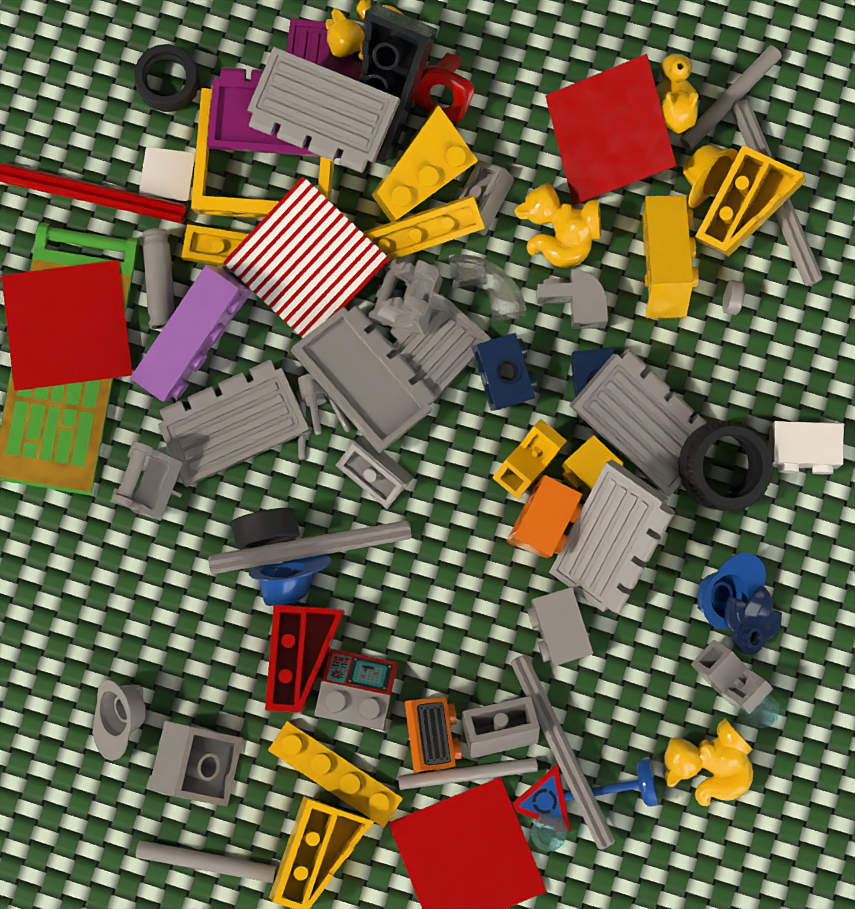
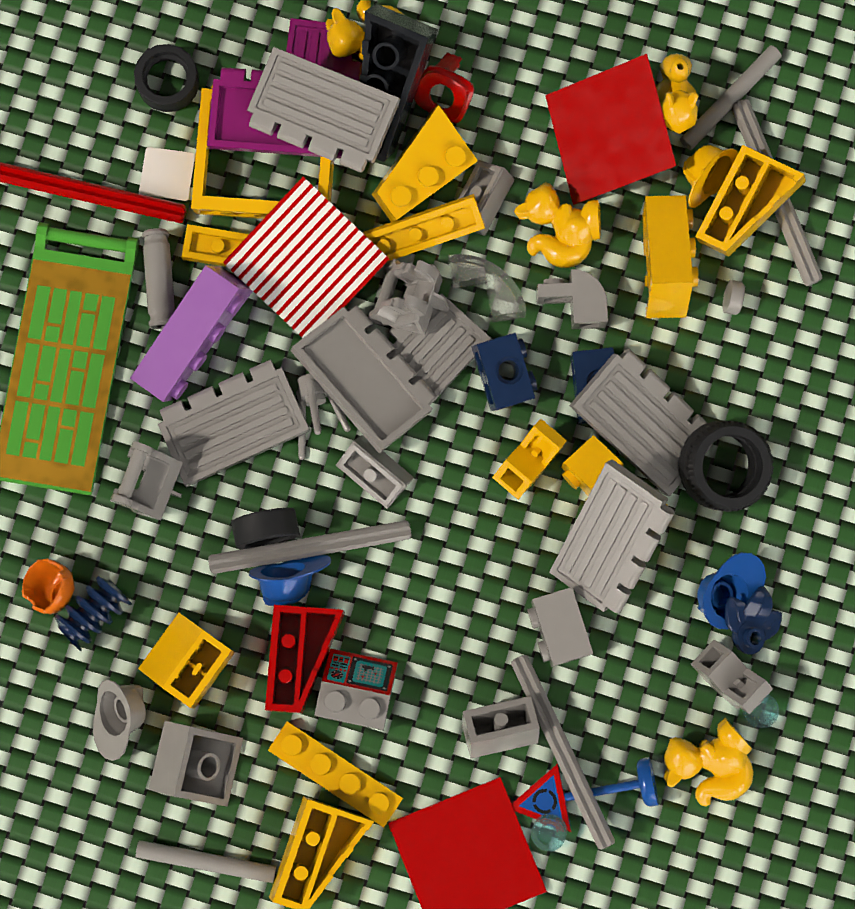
red sticker [1,260,132,391] -> none
light grey bar [398,758,538,790] -> none
slope [405,697,462,772] -> none
orange slope [506,475,583,558] -> none
white brick [769,421,844,474] -> none
none -> orange hair [22,558,75,615]
none -> dark blue piece [54,576,132,651]
none -> yellow slope [138,612,235,709]

